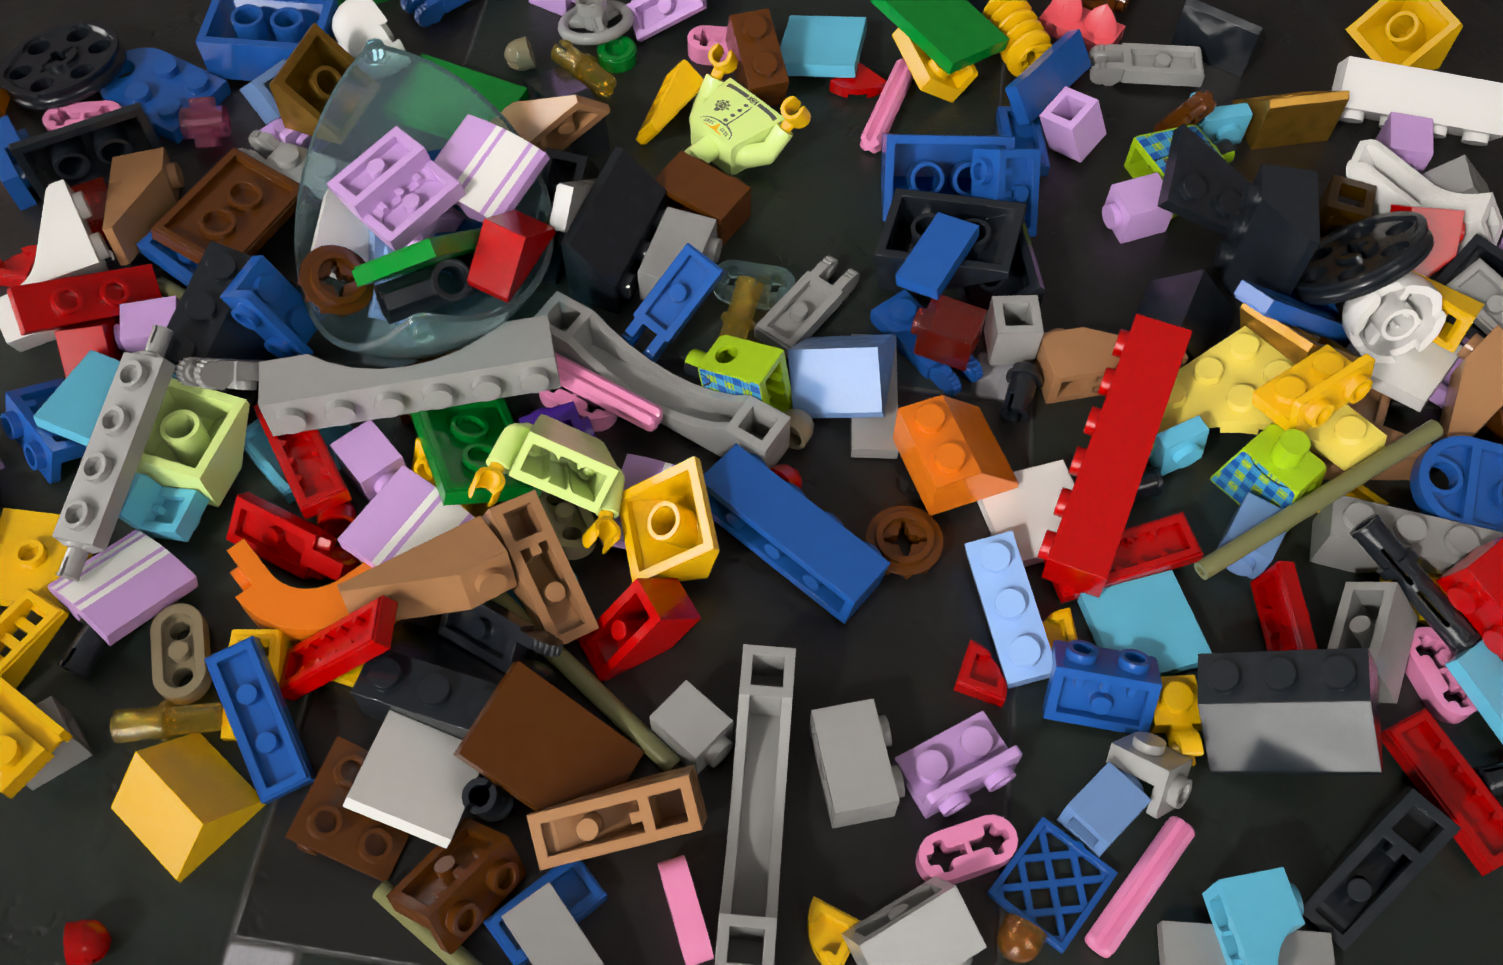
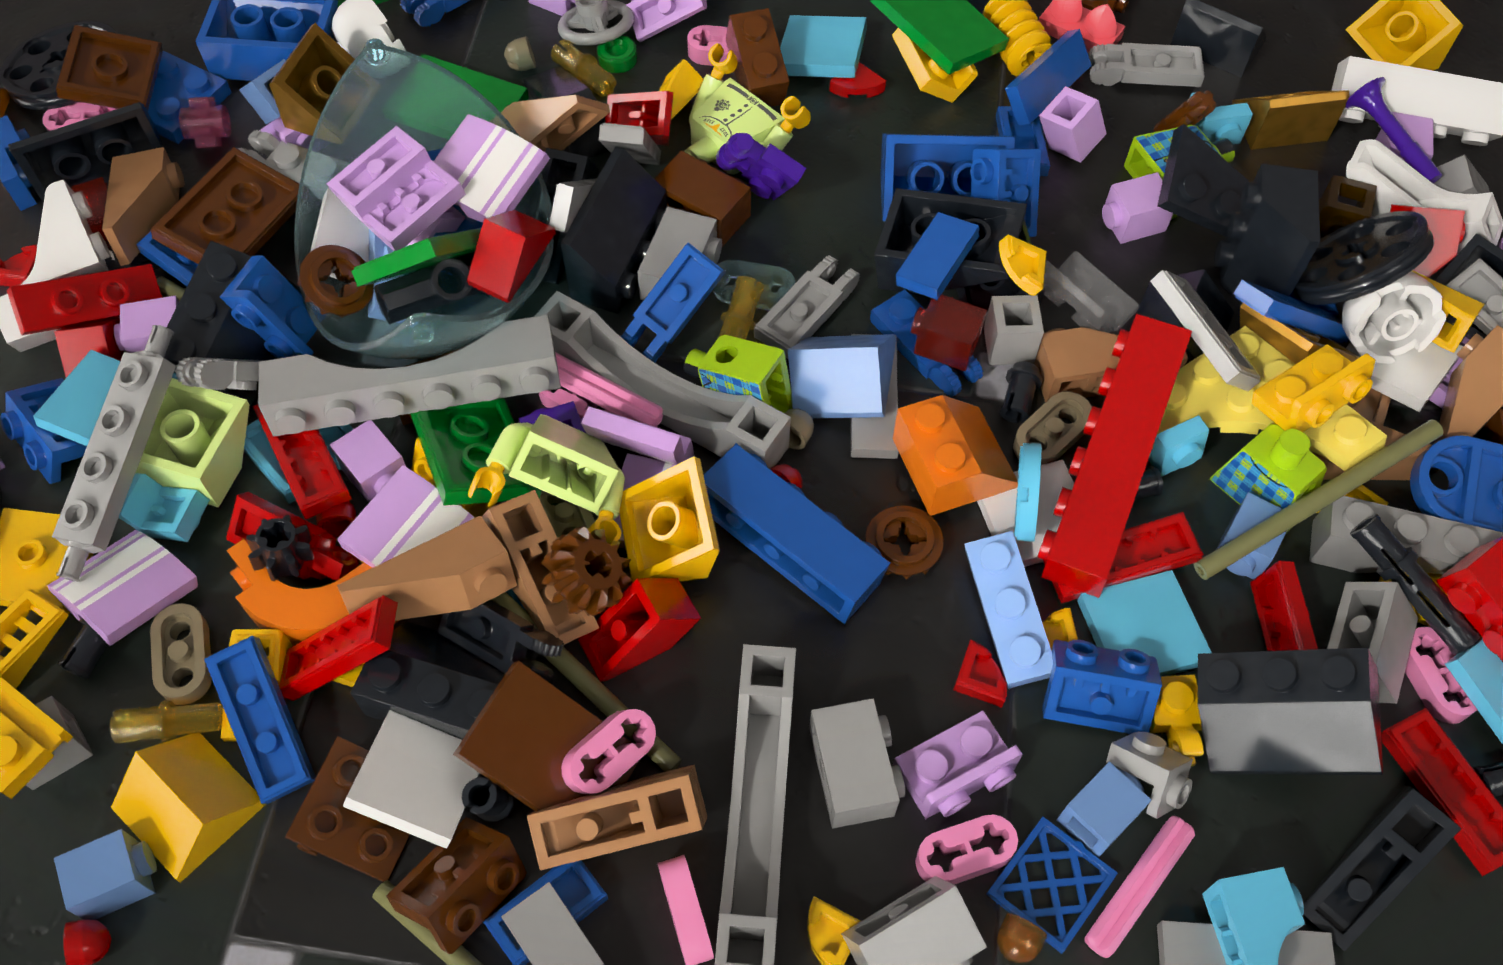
light grey brick [649,680,733,775] -> none
bright pink axle [860,58,914,154] -> none
none -> medium blue brick [54,829,157,920]
none -> reddish brown tile [56,25,163,111]
none -> black gear [246,515,314,581]
none -> reddish brown gear [541,526,632,616]
none -> bright pink beam [561,709,656,794]
none -> lavender slope [581,406,695,465]
none -> light grey tile [599,123,661,165]
none -> red slope [605,91,673,146]
none -> dark purple plate [716,133,806,200]
none -> yellow tile [999,234,1047,296]
none -> dark tan plate [1013,391,1092,465]
none -> medium azure tile [1014,443,1042,542]
none -> clear bracket [1044,252,1139,334]
none -> light grey tile [1150,270,1261,391]
none -> dark purple piece [1345,77,1442,184]

